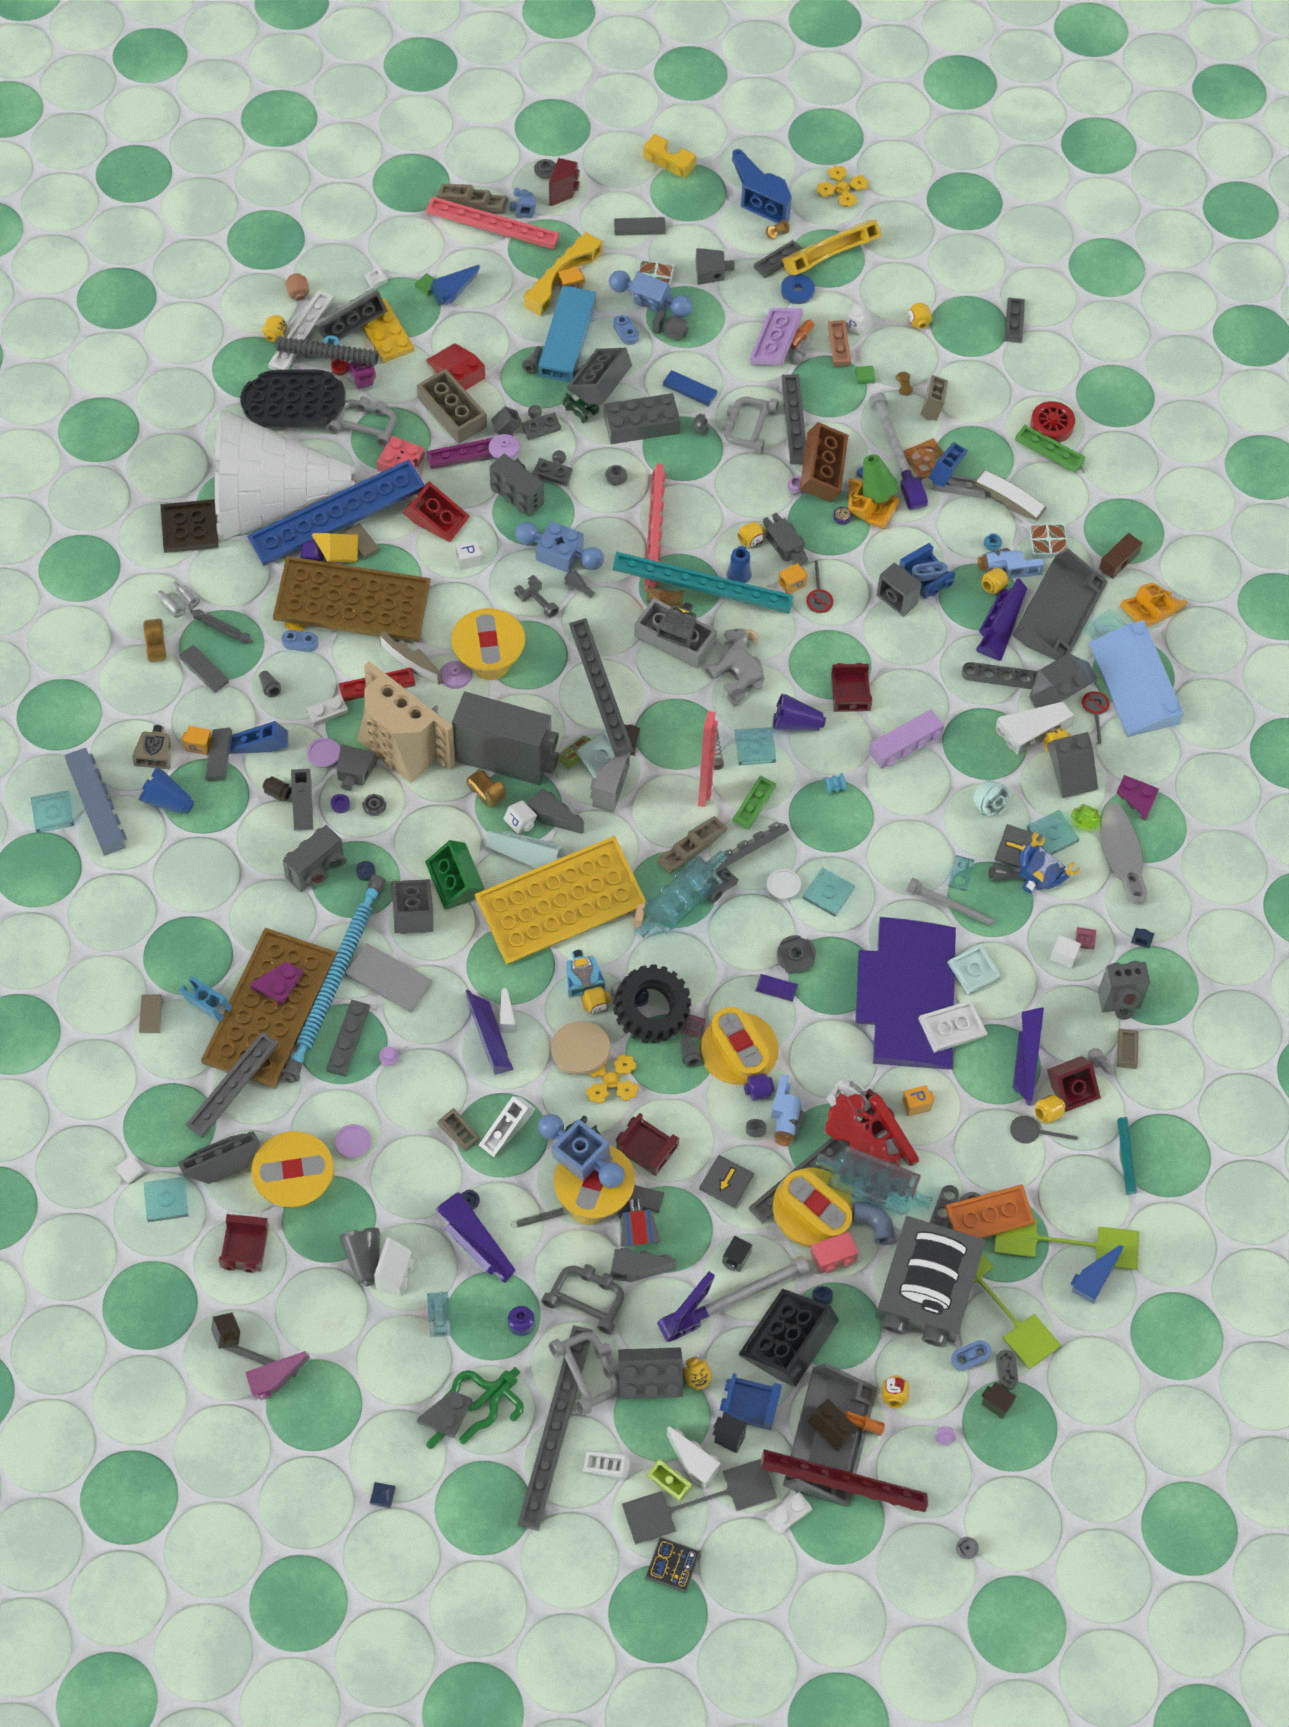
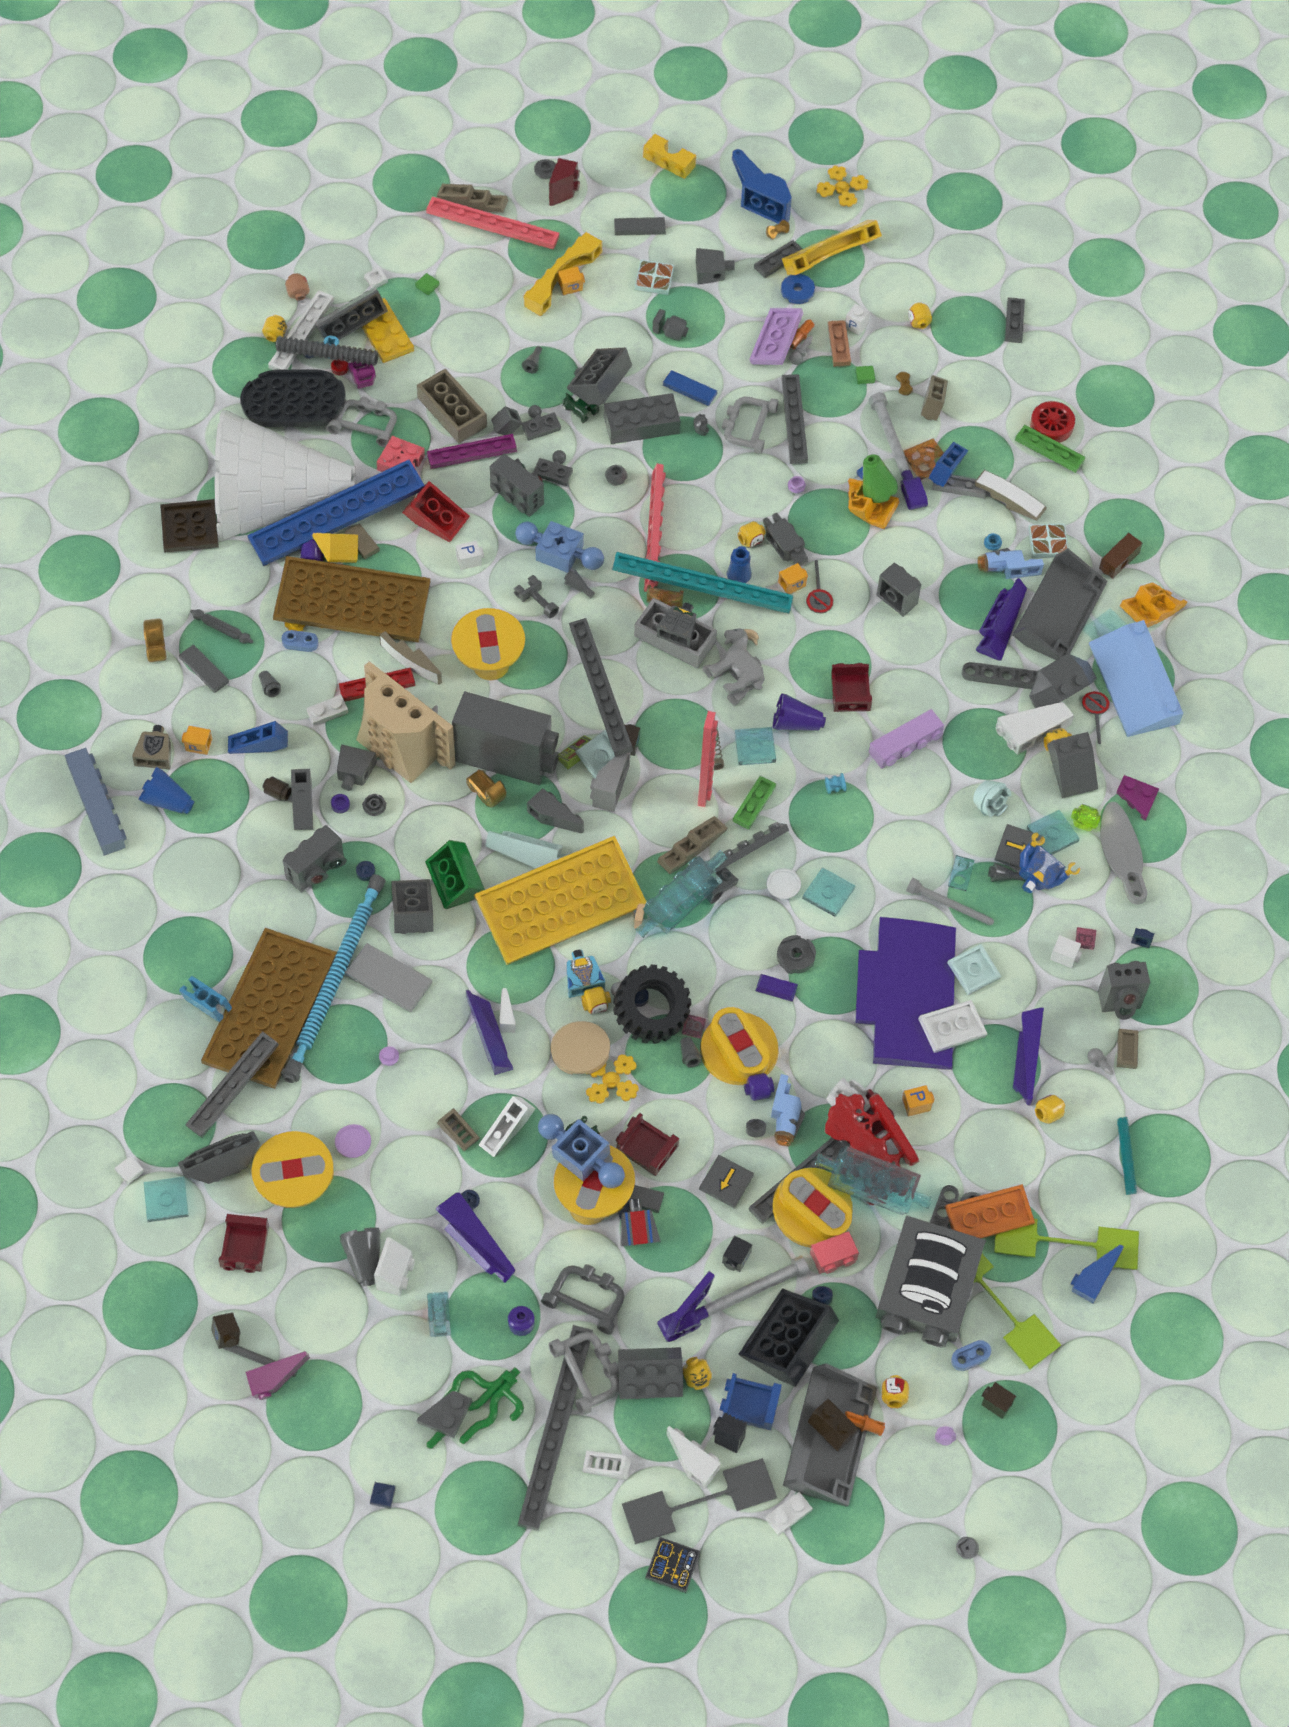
clear light blue tile [30,790,75,833] -> none
dark tan tile [139,994,162,1033] -> none
clear piece [157,581,200,618] -> none
dark grey tile [205,727,233,781] -> none
magenta wing [250,962,303,1004] -> none
lavender piece [307,738,340,767] -> none
dark grey plate [326,1000,370,1077] -> none
red slope [426,343,486,390] -> none
blue slope [430,264,480,305] -> none
lavender piece [440,661,472,689] -> none
lavender piece [488,434,520,459] -> none
white brick [504,800,537,834] -> none
medium blue piece [509,188,536,218] -> none
dark grey piece [511,1207,567,1228] -> none
dark azure brick [538,286,596,382] -> none
medium blue brick [609,270,693,318] -> none
dark grey slope [611,1248,676,1282] -> none
medium blue plate [613,315,639,345] -> none
lime slope [646,1459,694,1502] -> none
dark red plate [761,1449,928,1512] -> none
dark orange brick [799,422,849,502] -> none
tile [833,507,852,525] -> none
sand blue cylinder [852,1202,895,1245] -> none
blue panel [899,543,955,599] -> none
medium blue plate [912,561,948,582] -> none
yellow head [982,568,1009,594] -> none
dark grey beam [996,1349,1018,1391] -> none
dark grey piece [1010,1116,1078,1144] -> none
dark red slope [1047,1056,1101,1112] -> none

